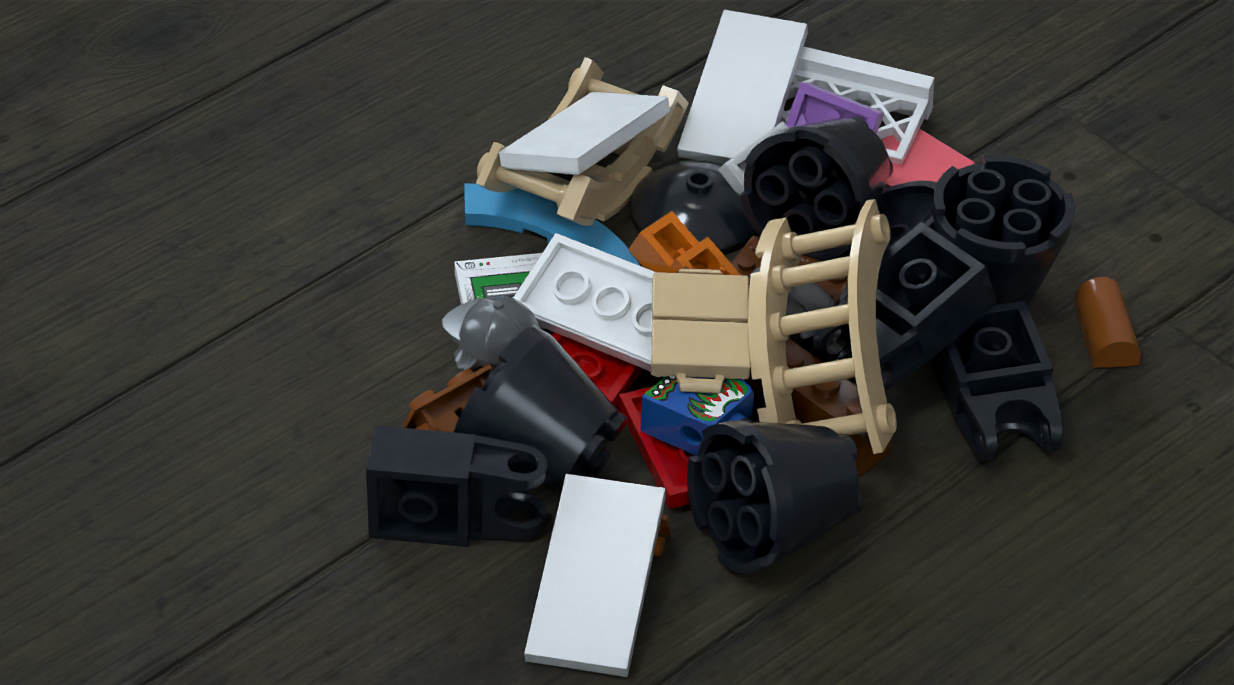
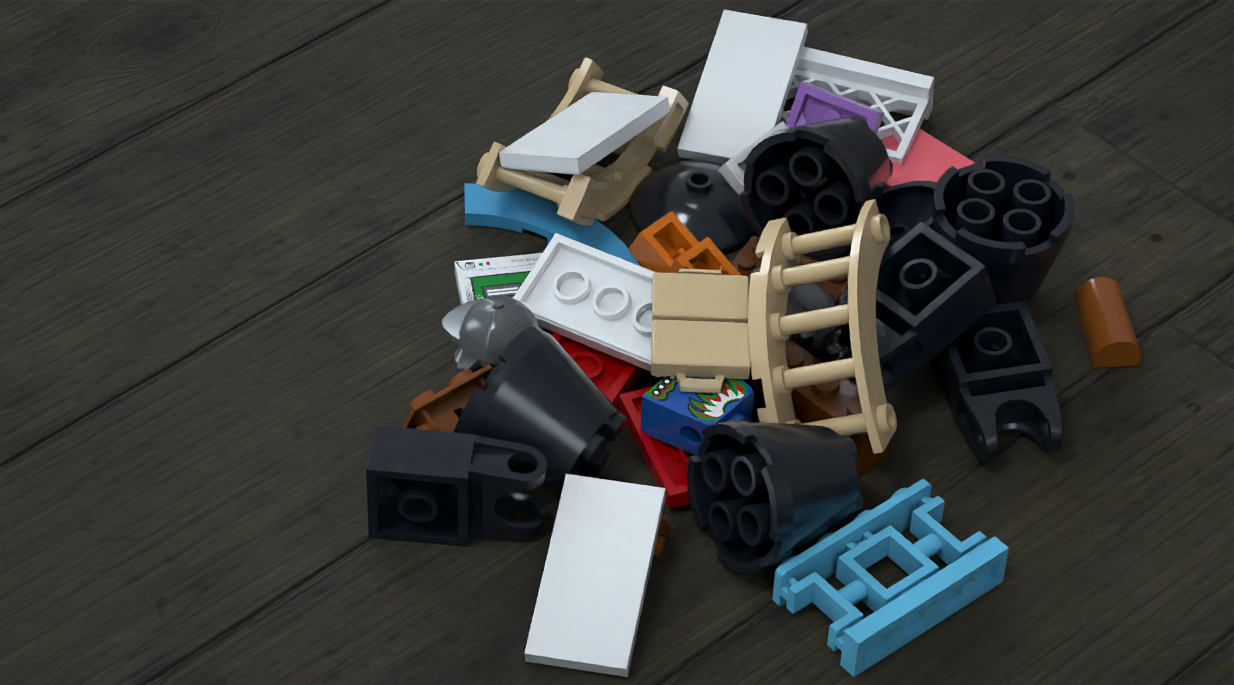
none -> medium azure fence [772,479,1009,677]

